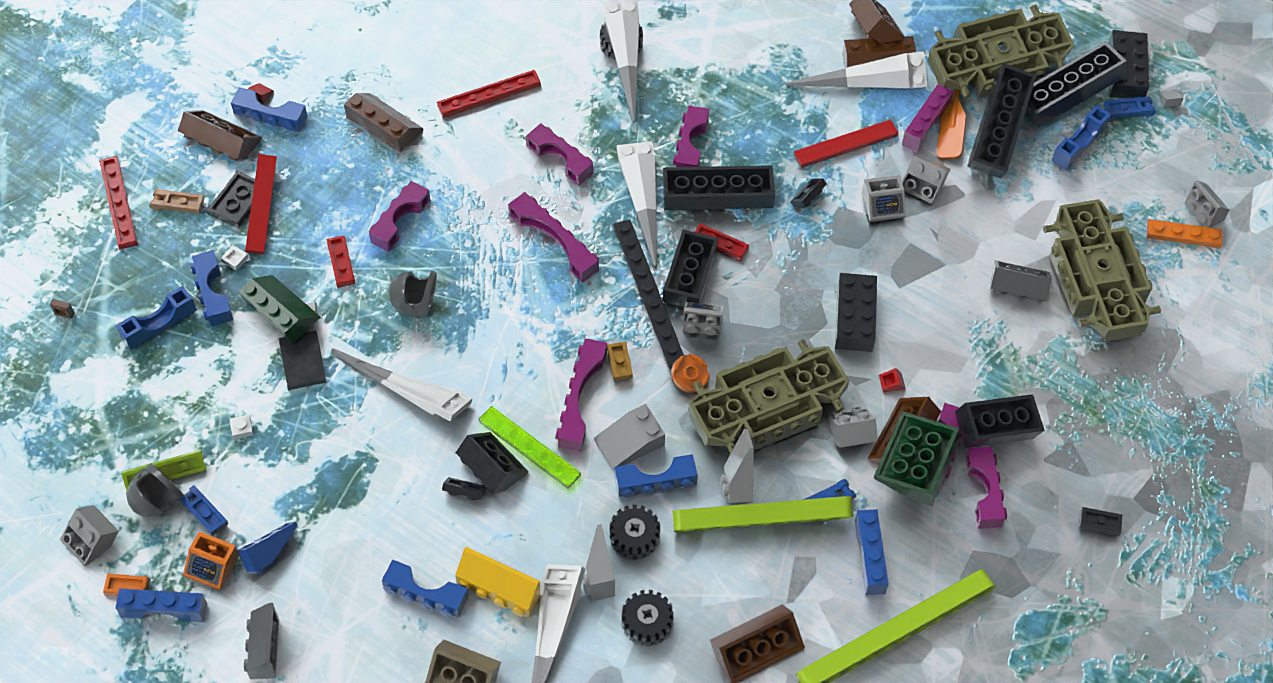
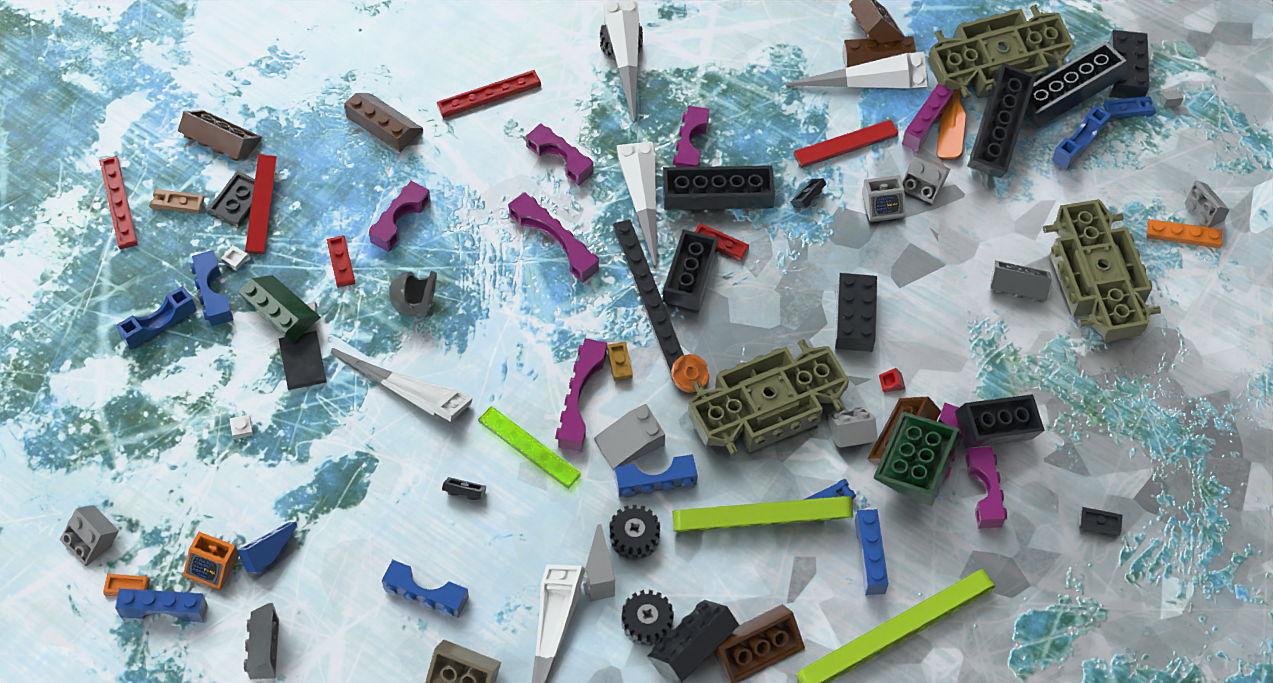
tile [50,299,75,319] -> none
lime plate [121,449,206,491] -> none
dark grey piece [126,463,184,517] -> none
blue plate [179,485,229,536] -> none
arch [231,87,308,132] -> none
red slope [248,83,274,103] -> none
black slope [455,432,529,493] -> none
yellow slope [455,546,540,618] -> none
light grey slope [682,302,723,336] -> none
light grey slope [720,429,754,503] -> none
none -> black brick [647,599,739,682]

